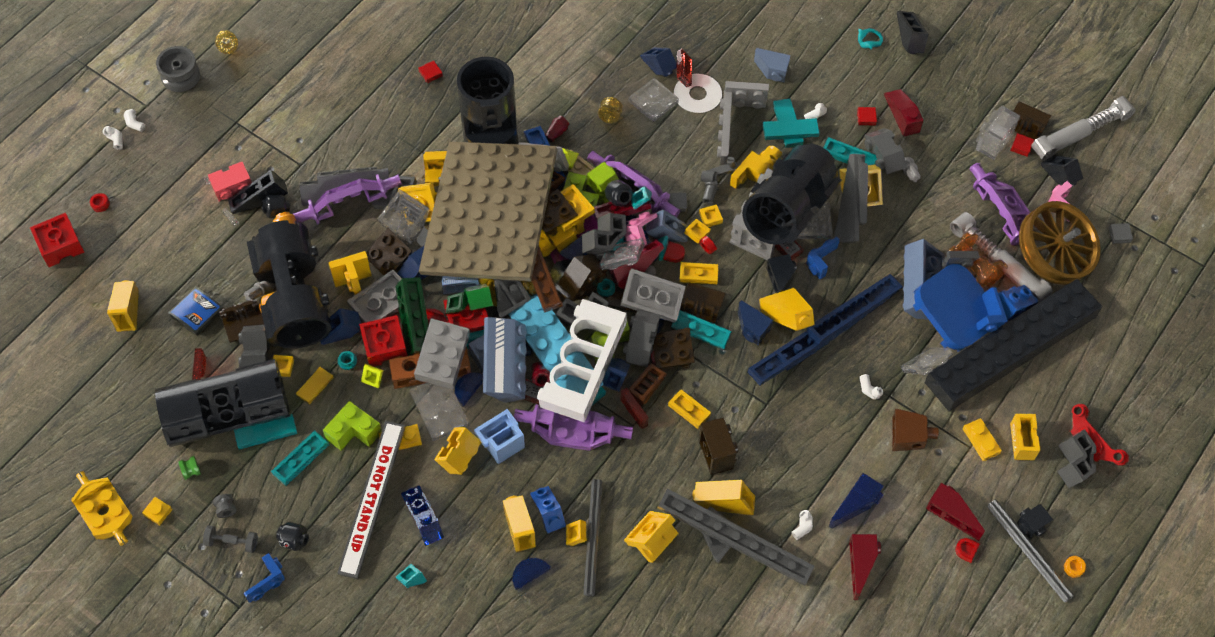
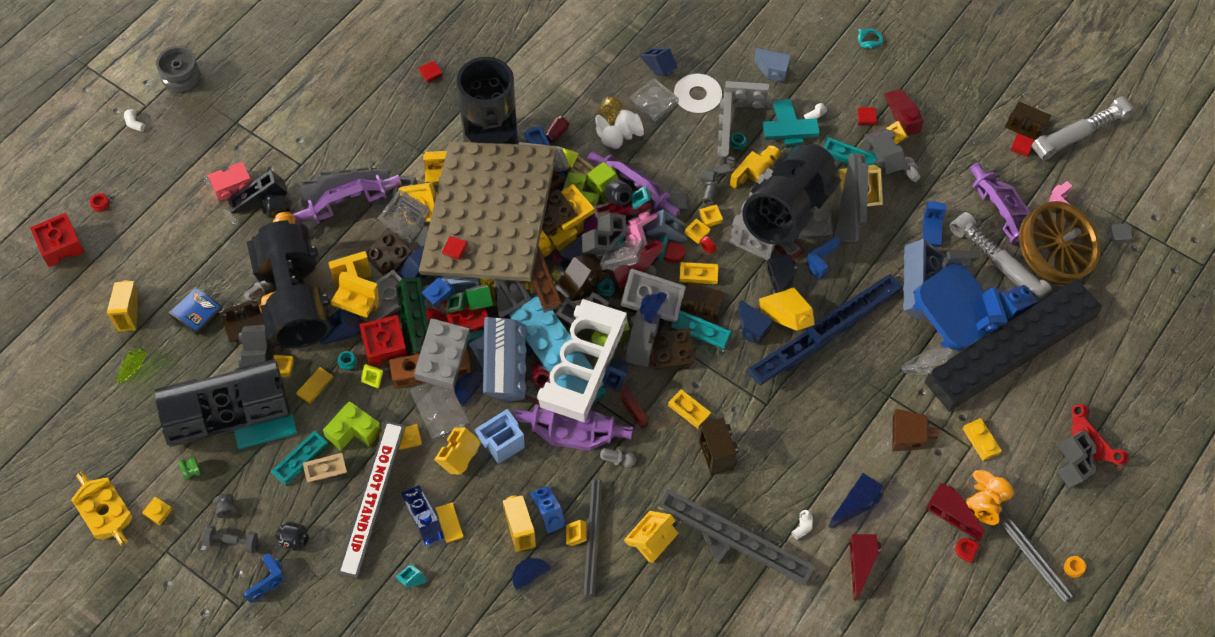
white arm [103,126,123,150] -> none
clear red tile [192,348,207,380] -> none
clear yellow head [215,30,238,54] -> none
reddish brown slope [627,363,667,407] -> none
clear red tile [677,49,692,88] -> none
yellow slope [693,480,755,515] -> none
white arm [860,374,883,399] -> none
black slope [897,11,929,54] -> none
clear orange piece [947,232,1008,291] -> none
clear brick [976,105,1020,160] -> none
yellow brick [1010,414,1040,460] -> none
black brick [1017,504,1053,539] -> none
black slope [1041,155,1083,186] -> none
none -> clear neon green tile [115,348,147,383]
none -> tan plate [303,453,347,483]
none -> yellow bracket [331,272,380,318]
none -> blue bracket [422,278,456,308]
none -> yellow piece [436,502,464,544]
none -> red tile [442,236,468,260]
none -> white animal [595,109,644,149]
none -> light grey axle [600,448,636,468]
none -> clear blue tile [640,292,667,324]
none -> teal plate [729,133,747,150]
none -> yellow plate [886,121,908,145]
none -> blue bracket [922,201,946,247]
none -> light orange animal [966,470,1014,525]

